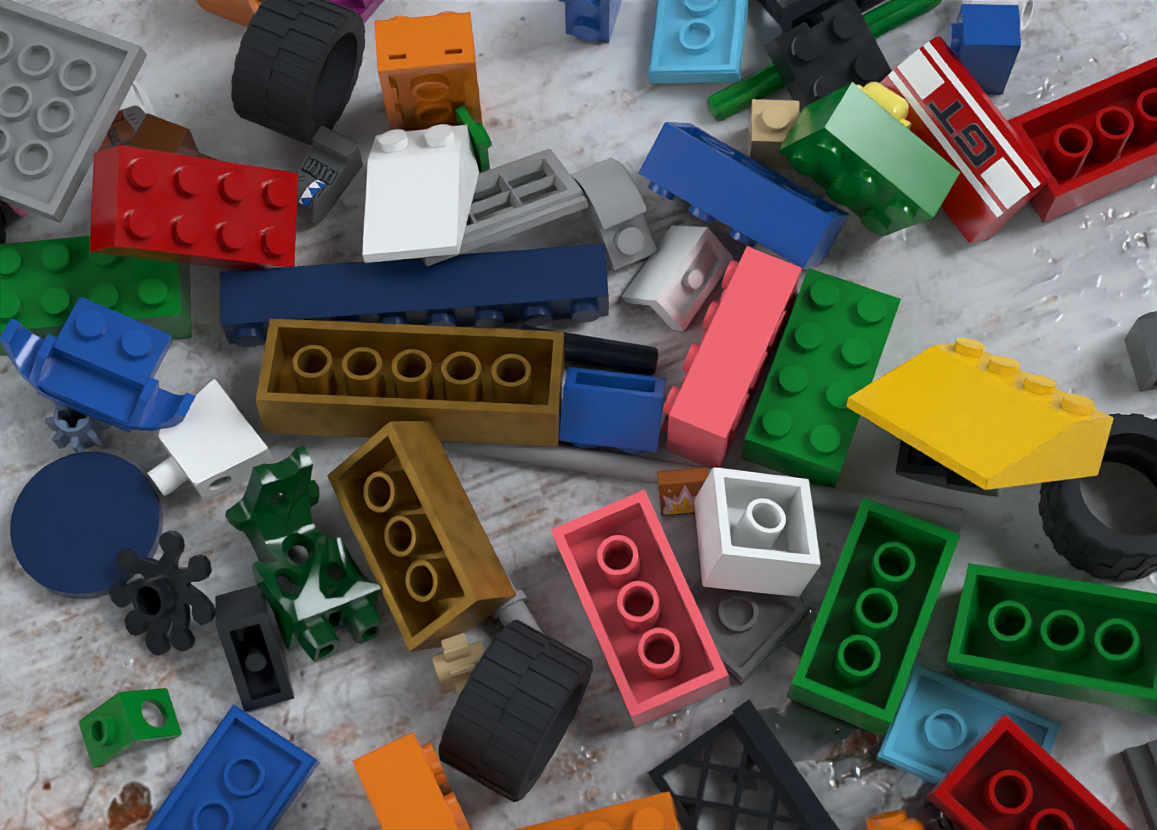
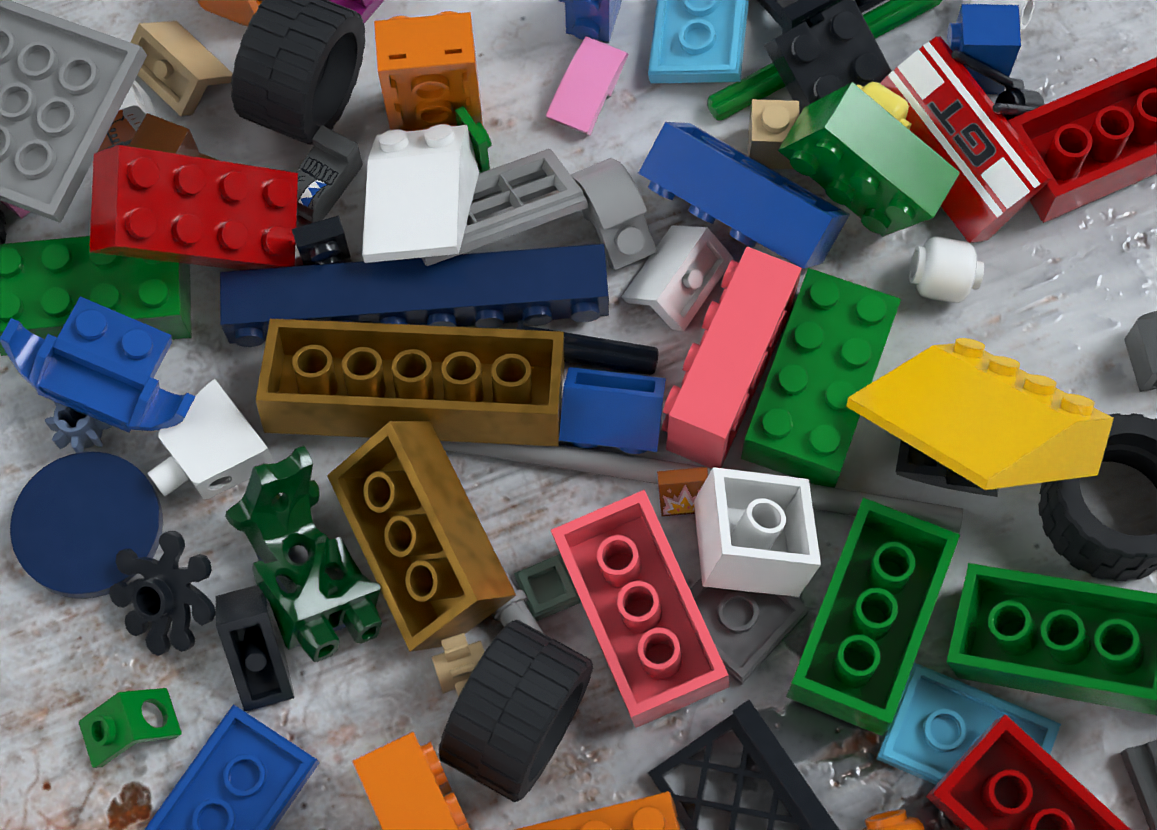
none -> tan panel [130,21,233,116]
none -> black plate [291,215,351,266]
none -> sand green tile [514,554,580,622]
none -> bright pink slope [546,36,629,135]
none -> white head [909,237,984,303]
none -> black plant [951,50,1044,121]

